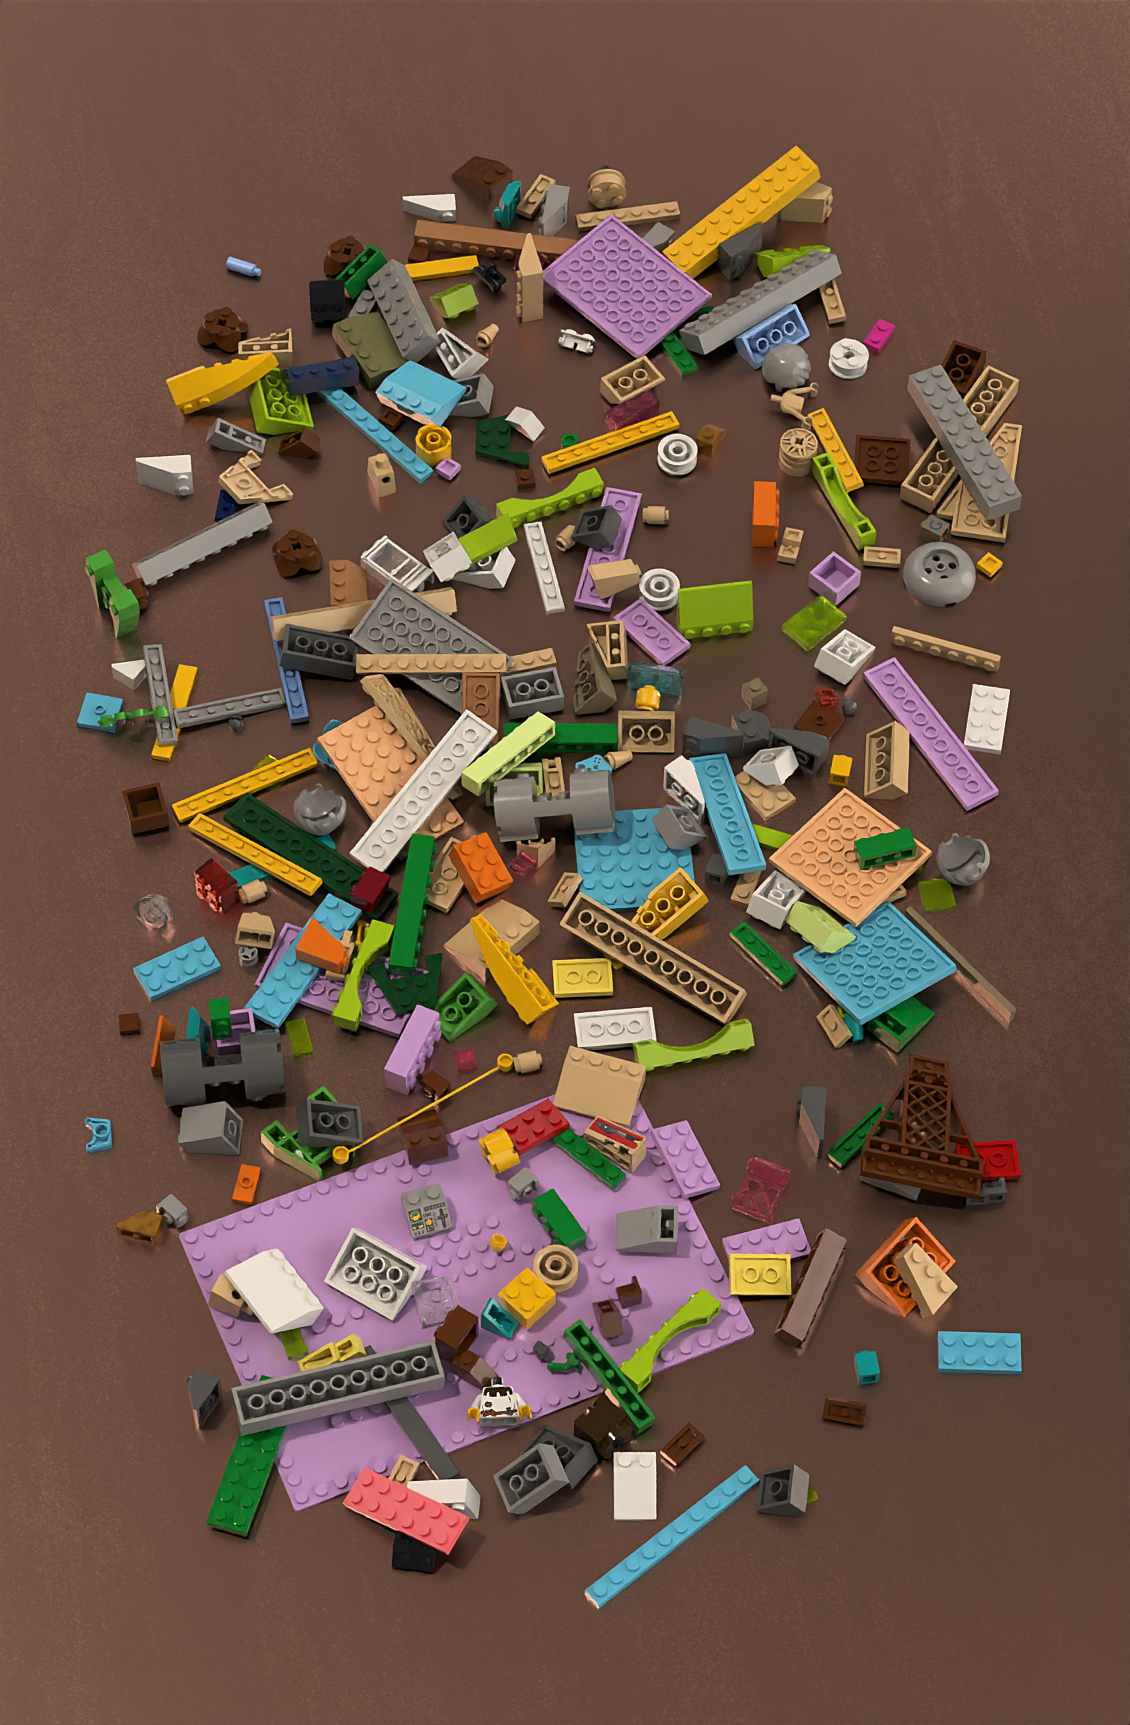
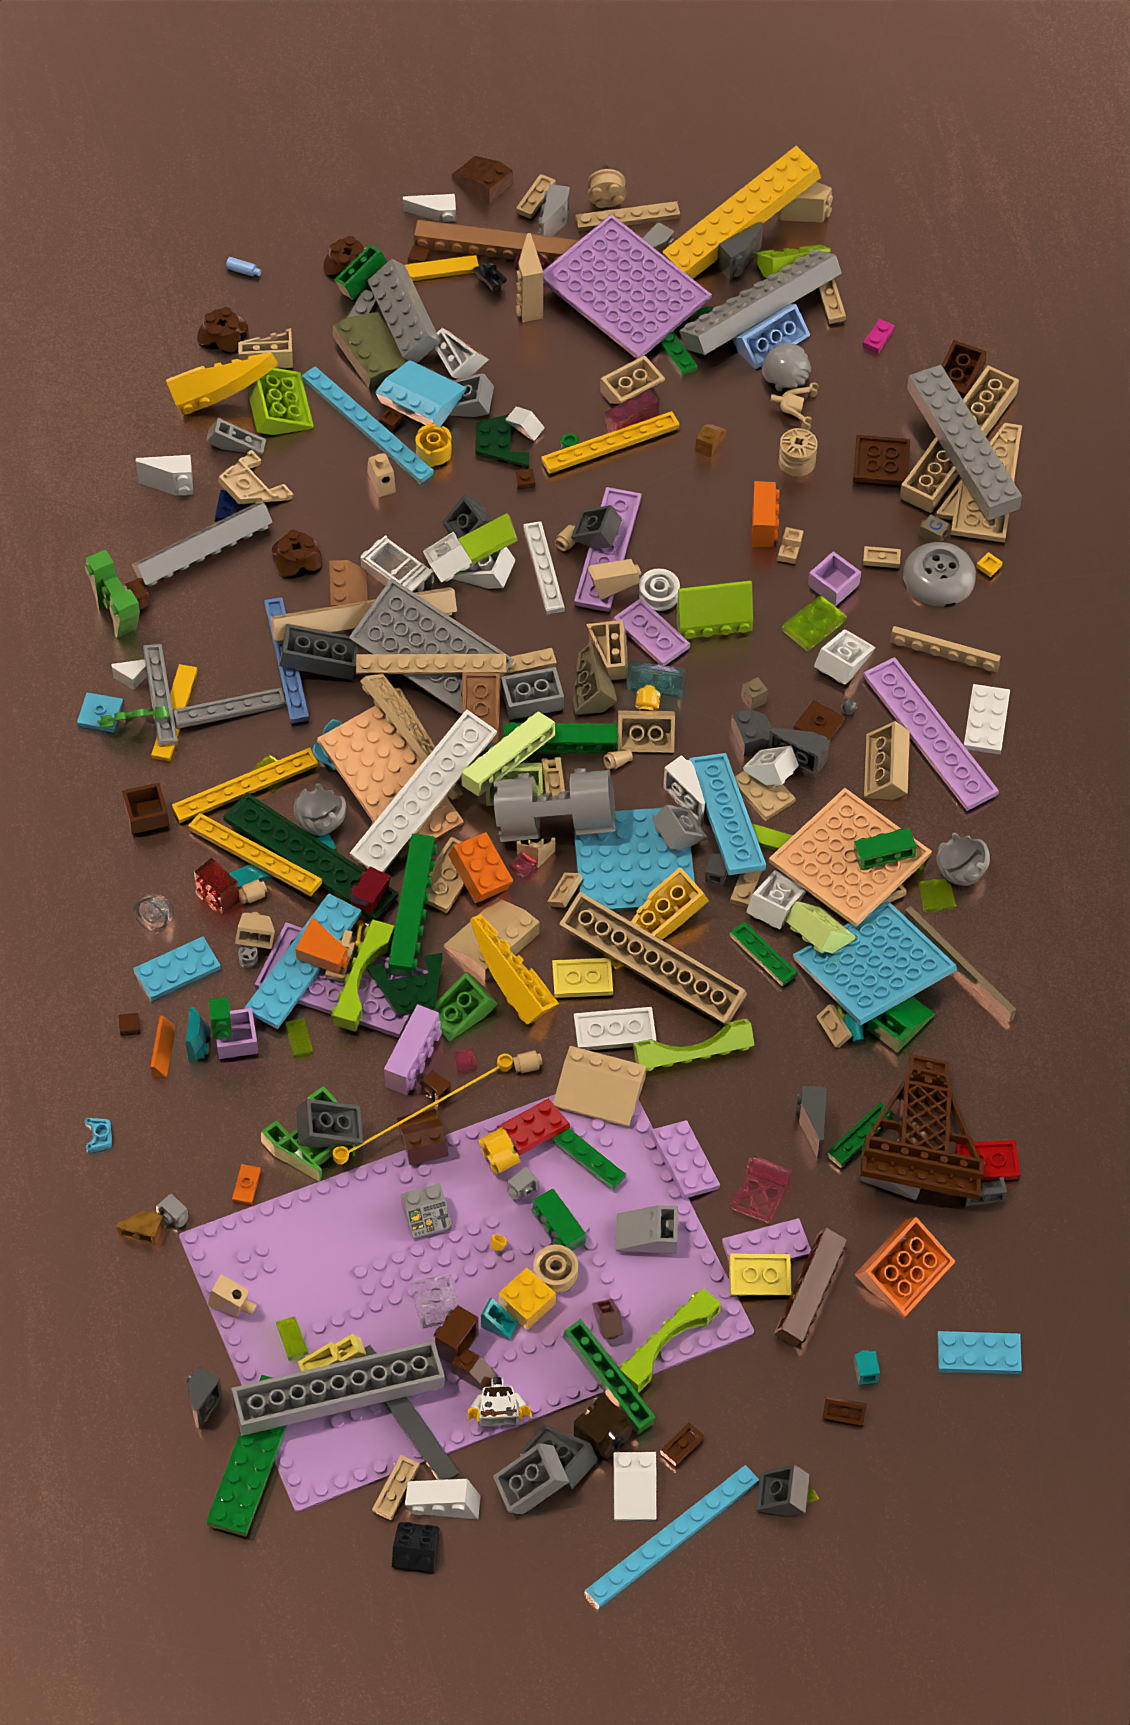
dark grey cylinder [160,1029,286,1107] -> none
light grey slope [178,1101,243,1155] -> none
white slope [224,1248,324,1334] -> none
dark grey hinge [229,715,244,732] -> none
reddish brown slope [278,427,321,459] -> none
dark blue slope [280,357,360,396] -> none
black bracket [309,279,346,323] -> none
white slope [324,1227,427,1321] -> none
coral plate [343,1467,469,1555] -> none
lime slope [429,284,479,319] -> none
lavender plate [436,457,461,480] -> none
tan cone [475,324,499,348] -> none
teal slope [493,180,521,228] -> none
lime arch [496,468,604,528] -> none
dark grey hinge [533,1340,551,1359] -> none
green piece [547,1352,579,1373] -> none
white hinge [558,329,596,354] -> none
medium azure piece [575,755,612,774] -> none
tan wedge [583,1116,647,1174] -> none
reddish brown panel [616,1275,642,1309] -> none
tan brick [643,506,669,525] -> none
white wheel [657,434,697,475] -> none
dark grey slope [682,716,744,758] -> none
yellow tile [807,408,864,493] -> none
lime arch [811,452,876,551] -> none
clear red tile [814,688,839,706] -> none
white wheel [829,338,869,379] -> none
yellow brick [829,755,853,787] -> none
tan wedge [893,1243,958,1318] -> none

